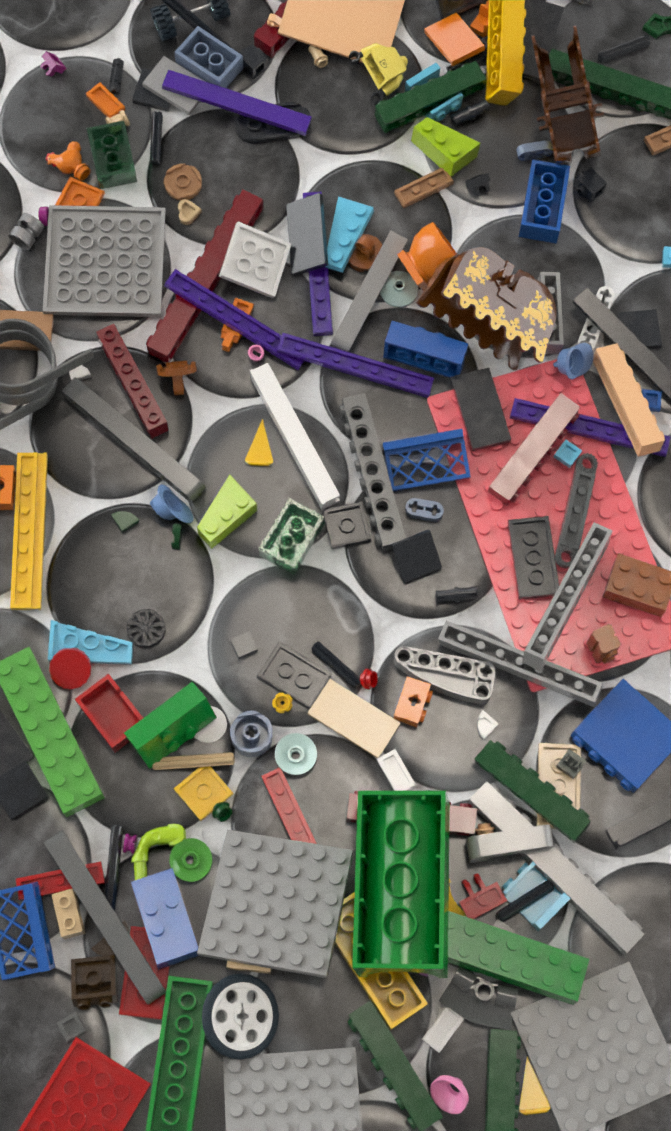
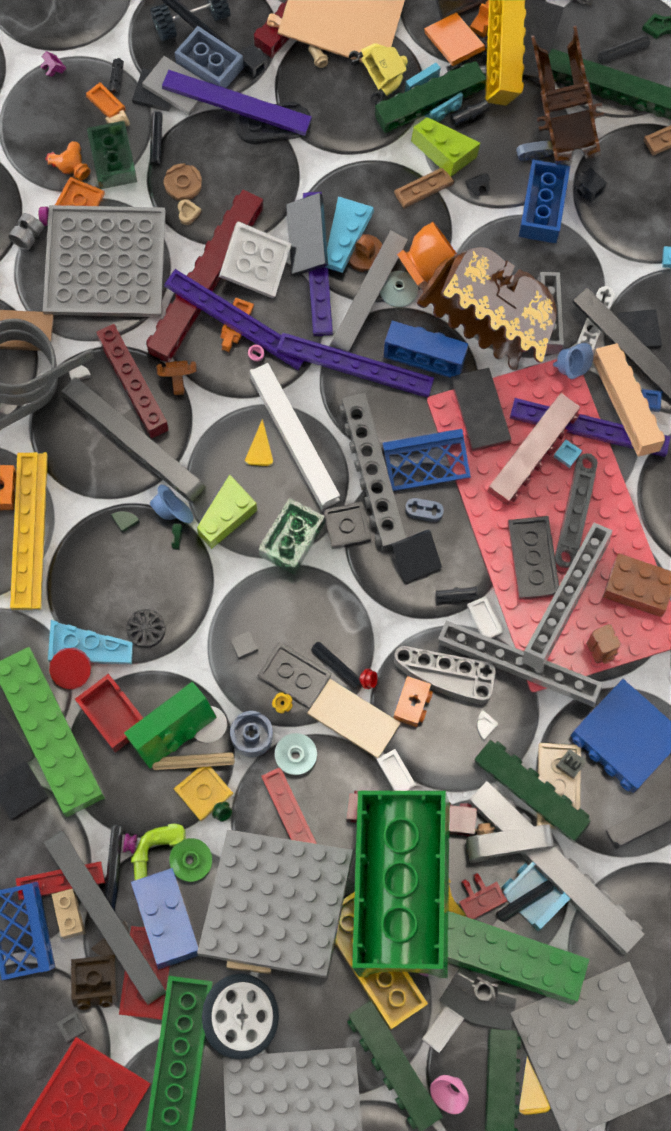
none -> white tile [467,596,503,639]

